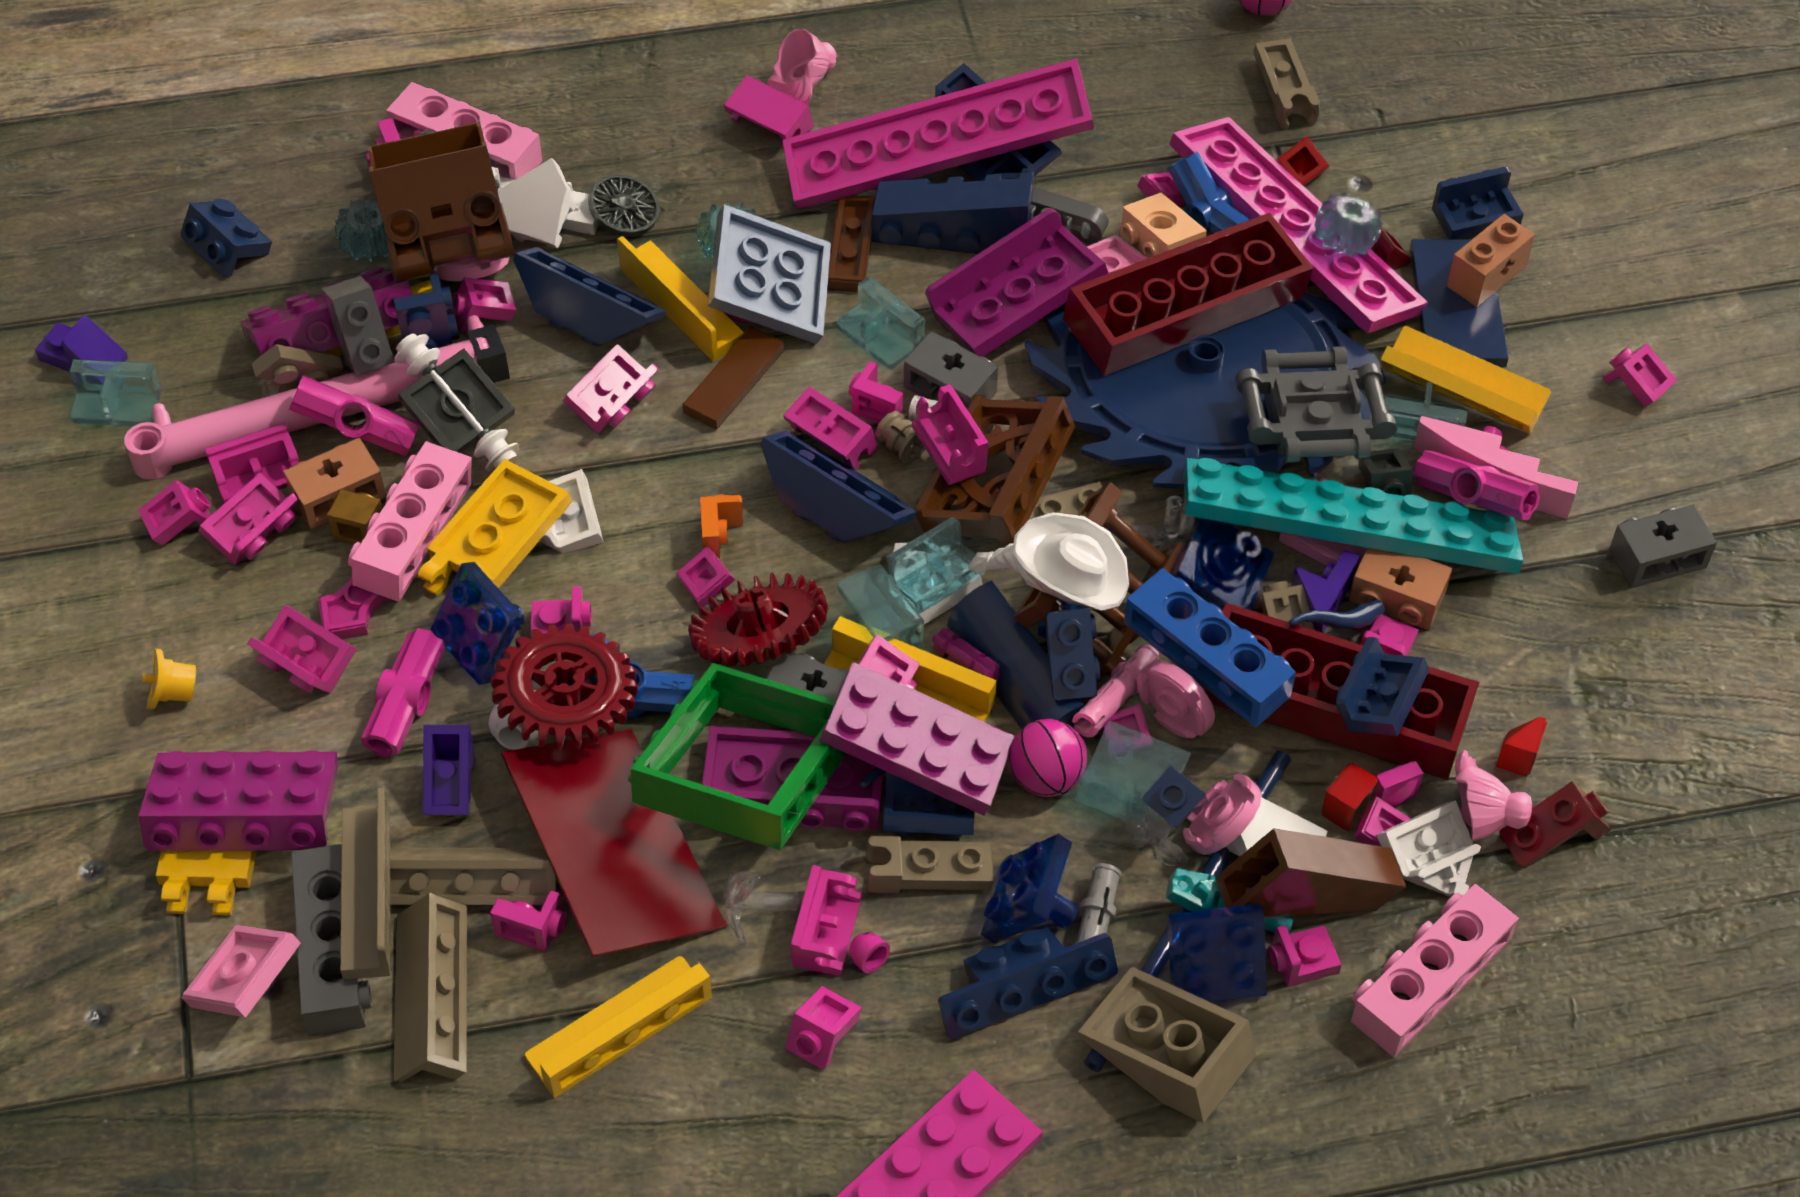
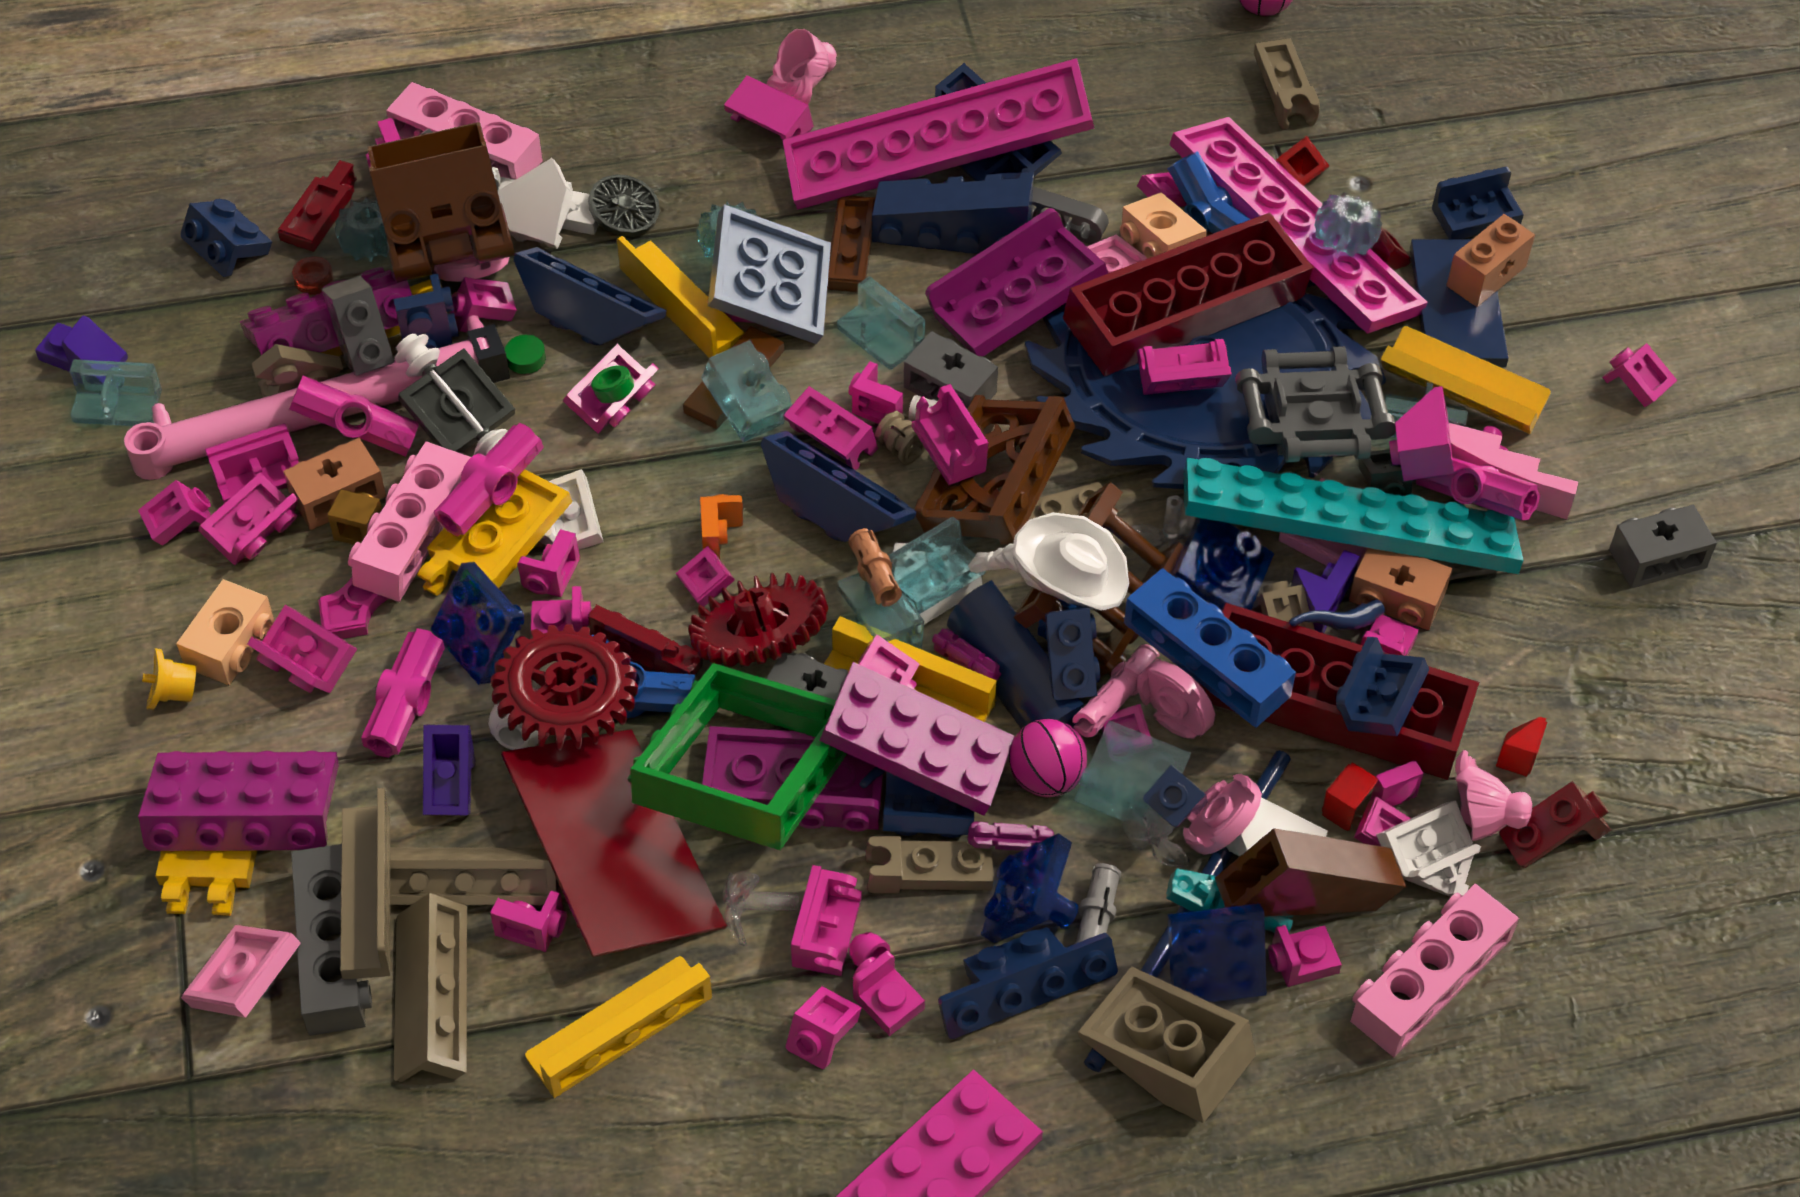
none -> light nougat brick [176,579,275,685]
none -> dark red hinge [278,160,357,252]
none -> clear red tile [292,256,334,295]
none -> dark pink piece [433,423,544,537]
none -> green tile [505,334,546,374]
none -> dark pink bracket [517,529,580,597]
none -> dark red hinge [588,604,703,675]
none -> green tile [591,365,635,403]
none -> clear light blue brick [701,340,792,443]
none -> nougat pin [849,528,902,607]
none -> dark pink bracket [853,951,925,1037]
none -> magenta axle [967,821,1054,852]
none -> dark pink hinge [1137,339,1232,395]
none -> dark pink slope [1389,386,1454,481]

